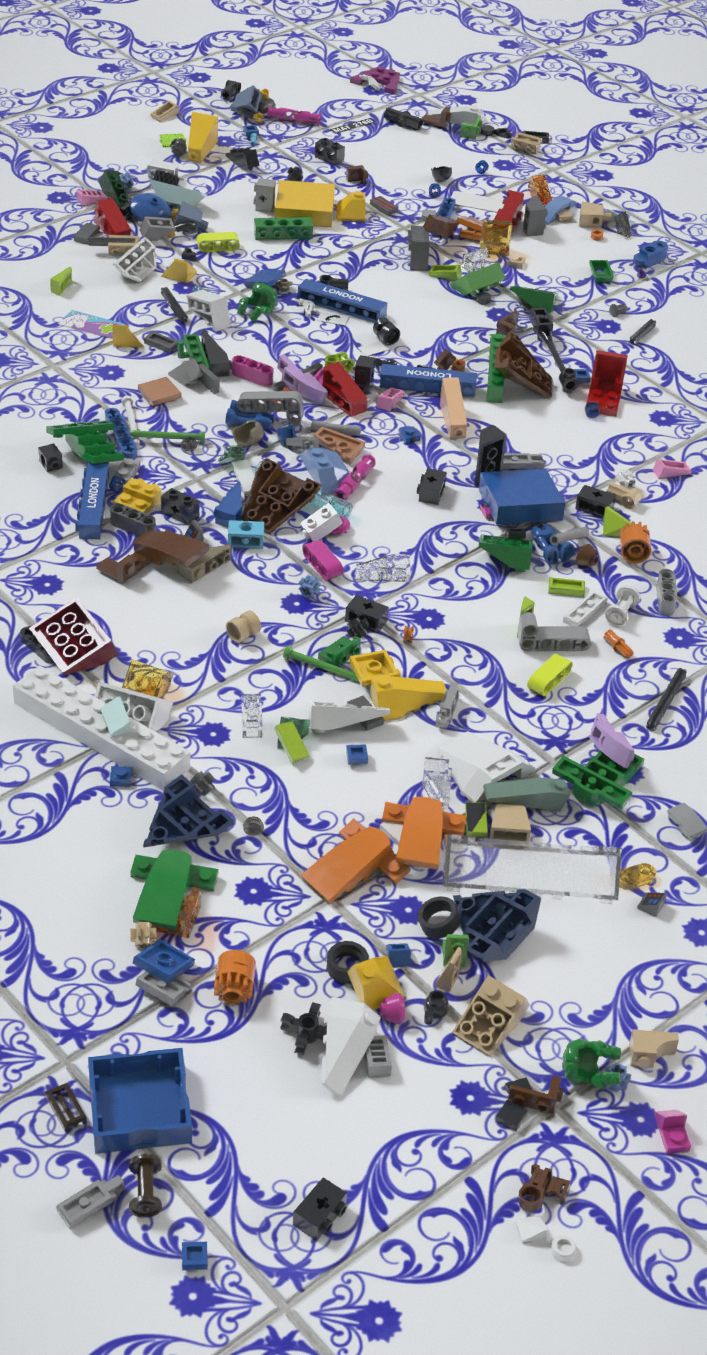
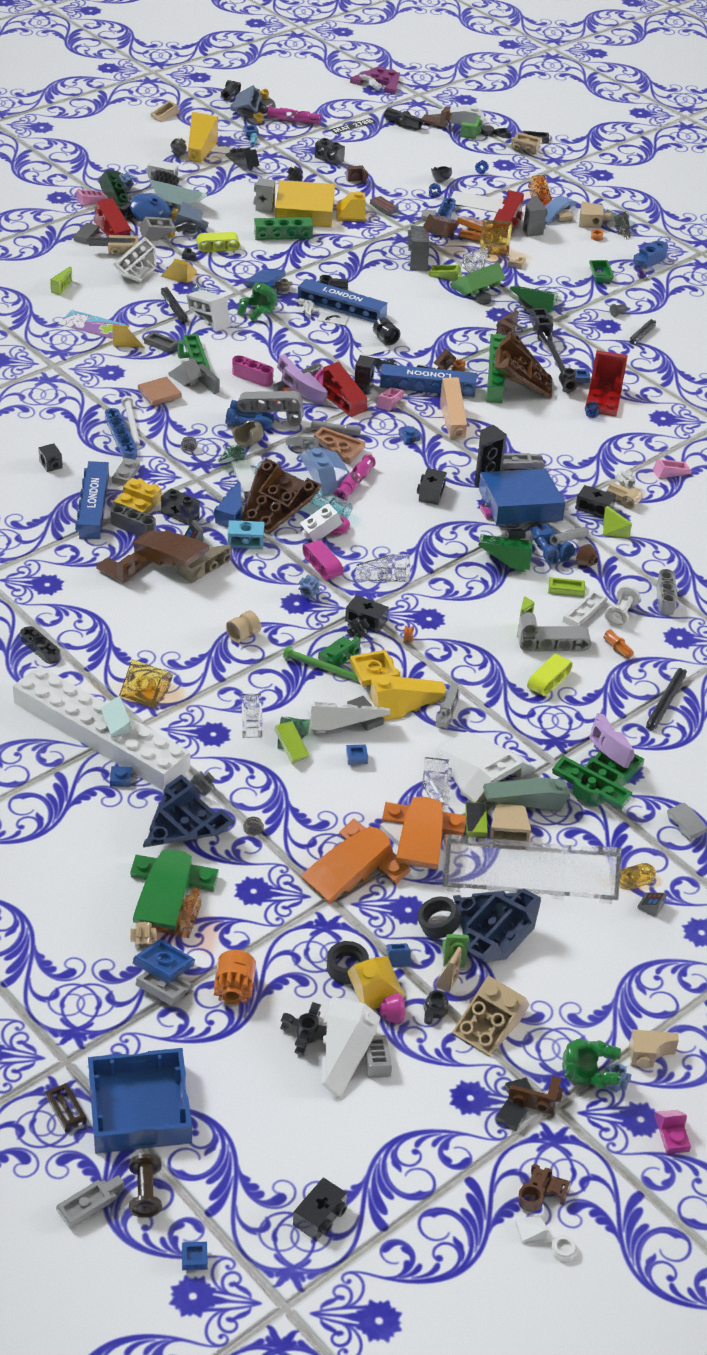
slope [29,597,119,675] -> none
green slope [46,420,124,464] -> none
white wedge [94,682,173,732] -> none
clear blue bush [109,475,126,493] -> none
bright green bar [131,430,205,443] -> none
clear neon green piece [160,133,186,147] -> none
black slope [201,329,232,377] -> none
blue tile [276,424,297,445] -> none
lime piece [324,352,355,372] -> none
orange gear [619,521,651,563] -> none

